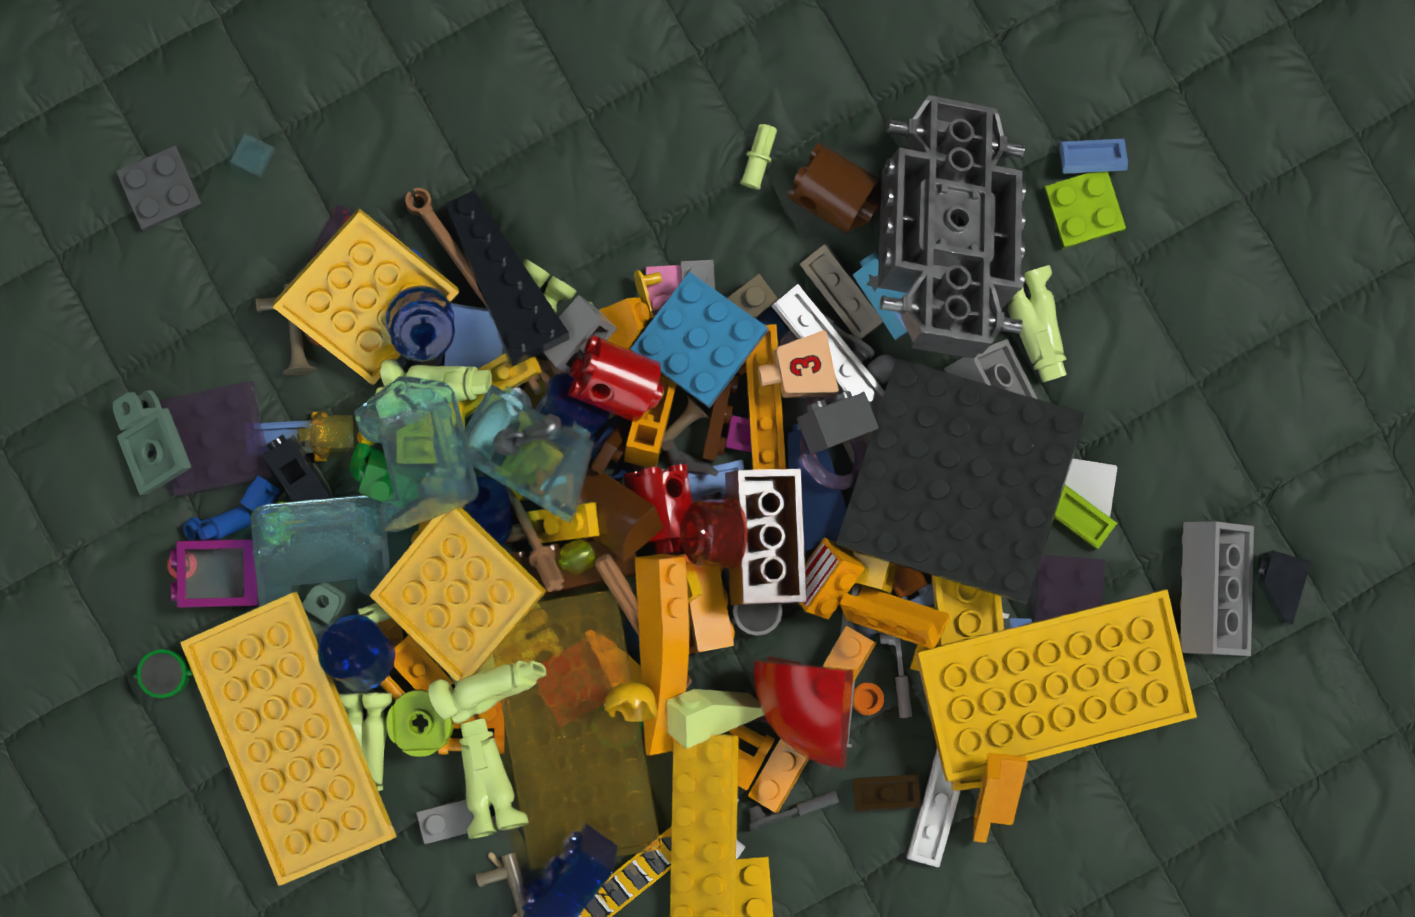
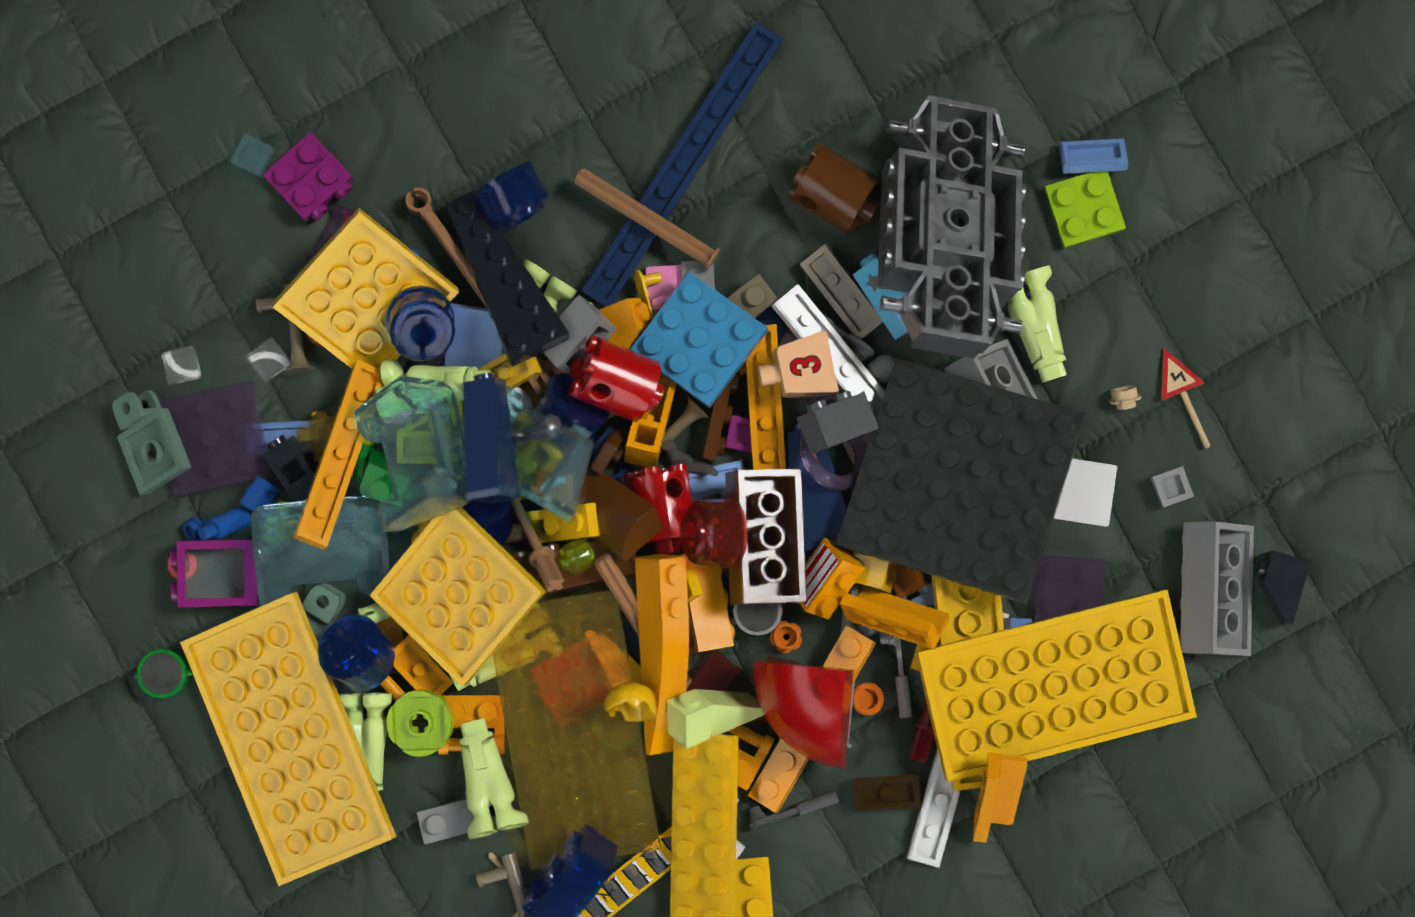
dark grey plate [116,145,203,231] -> none
yellowish green piece [428,661,546,724] -> none
yellowish green axle [740,124,777,190] -> none
lime tile [1054,484,1117,550] -> none
none -> clear tile [161,345,202,385]
none -> clear tile [246,337,290,383]
none -> magenta plate [263,132,355,224]
none -> light orange plate [293,360,383,550]
none -> dark blue slope [463,373,520,503]
none -> clear blue wheel [473,161,549,229]
none -> medium nougat axle [574,168,721,271]
none -> dark blue plate [582,22,783,307]
none -> clear red plate [686,650,741,692]
none -> orange plate [770,621,802,653]
none -> dark red axle [909,698,934,763]
none -> tan plate [1109,385,1141,410]
none -> light grey plate [1151,466,1194,508]
none -> piece [1161,348,1210,448]

